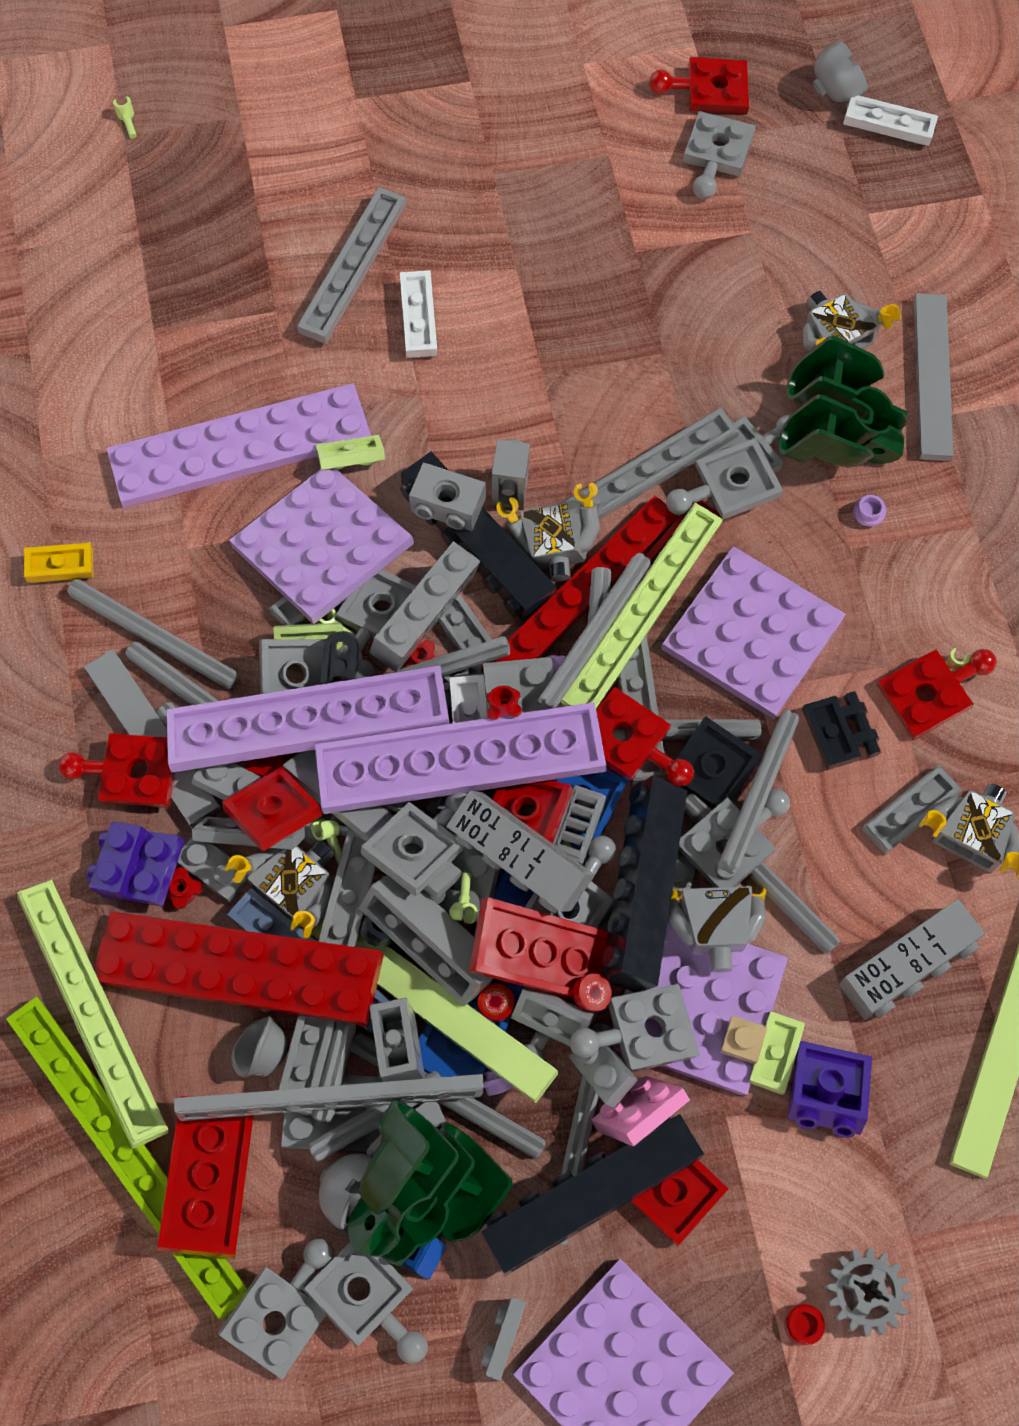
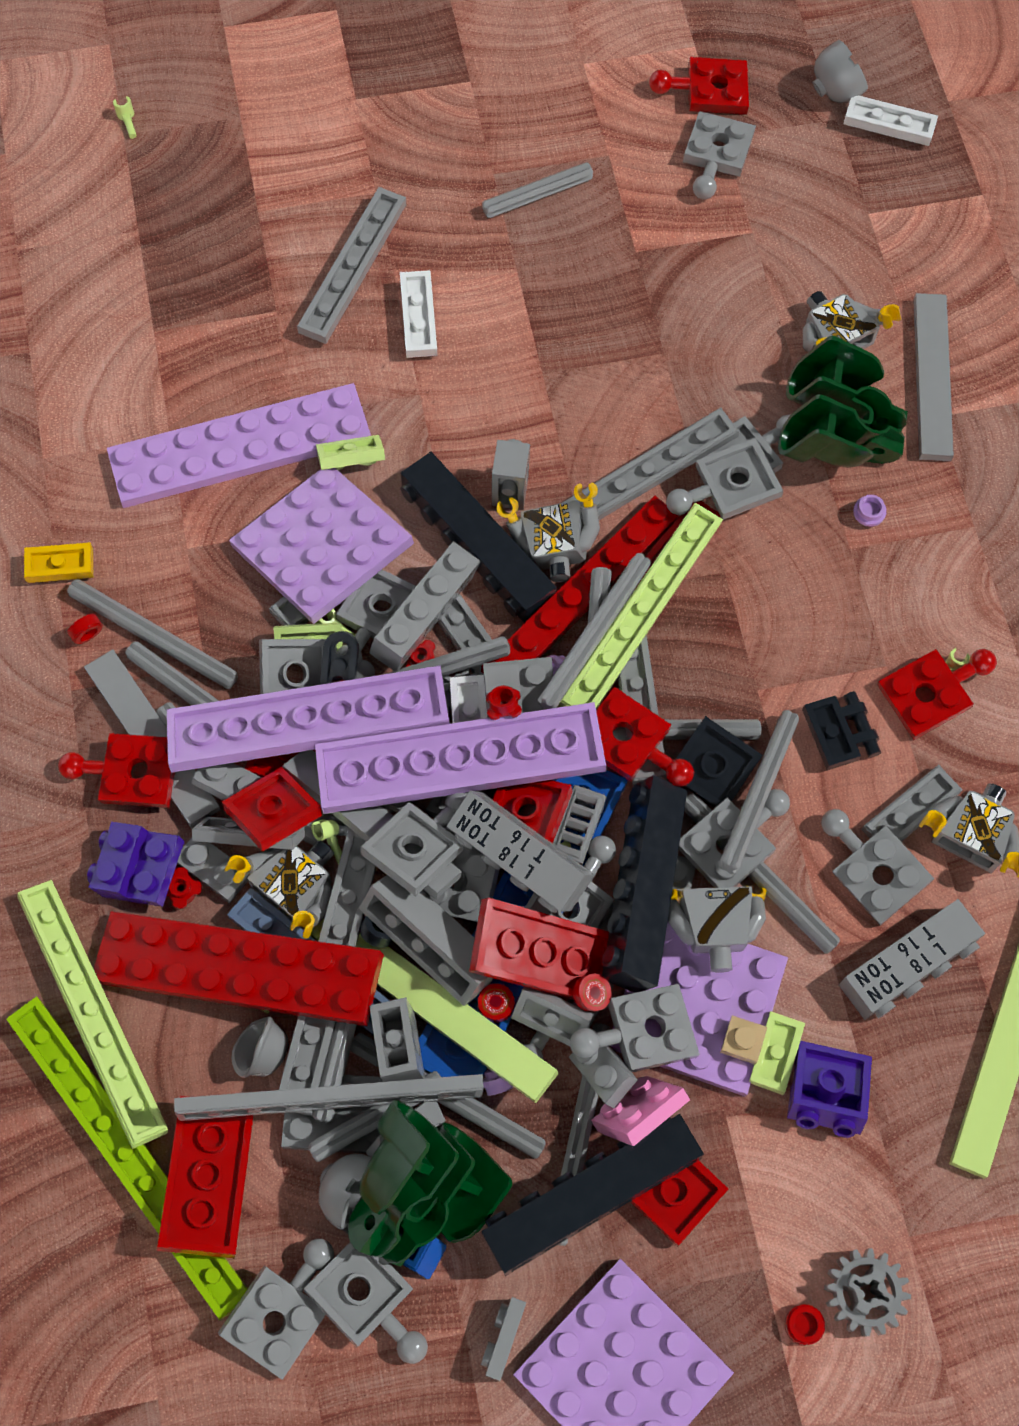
light grey brick [409,462,486,531] -> none
yellowish green hand [449,873,478,924] -> none
lavender plate [661,546,846,720] -> none
none -> red tile [67,614,103,644]
none -> light grey axle [482,162,593,218]
none -> light grey plate [821,809,934,926]

